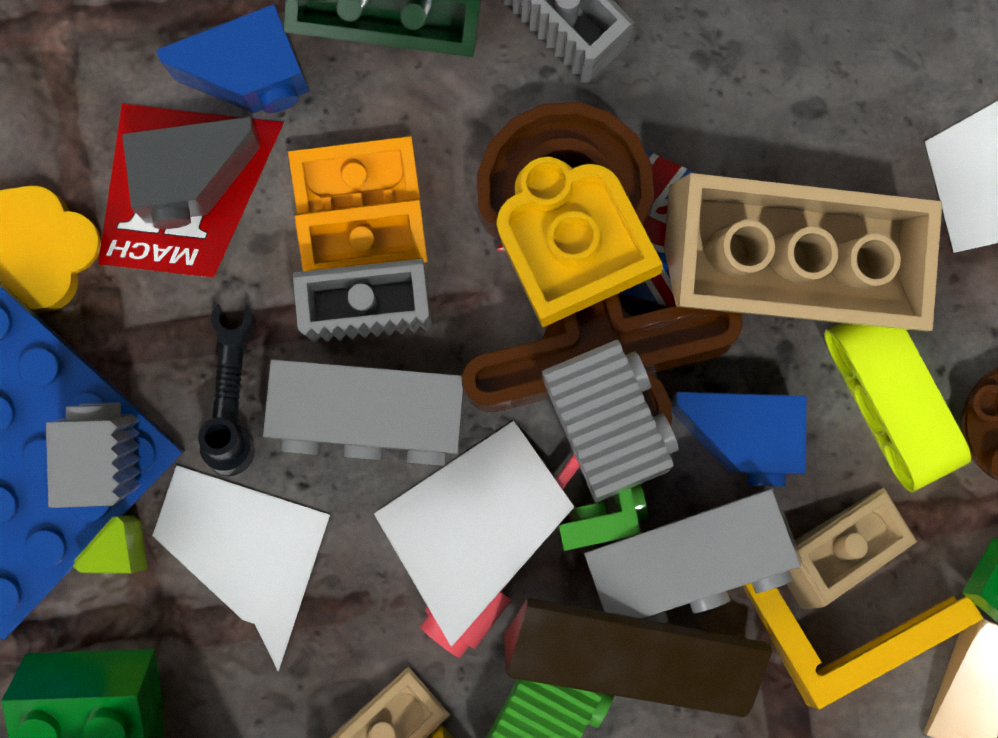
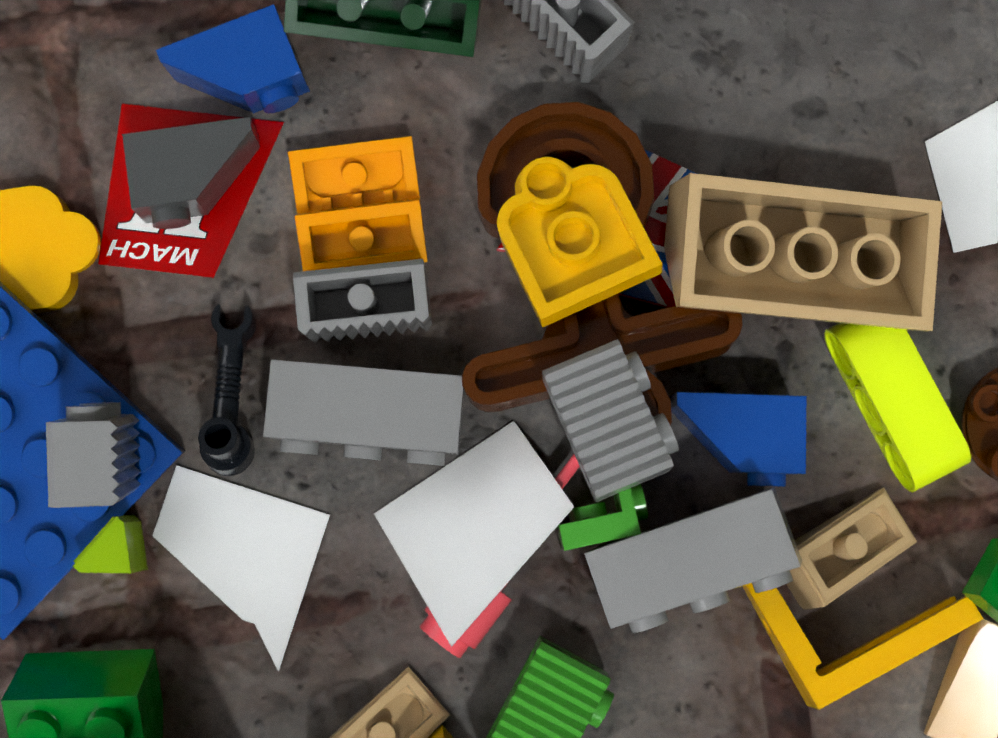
dark brown slope [504,598,772,717] -> none

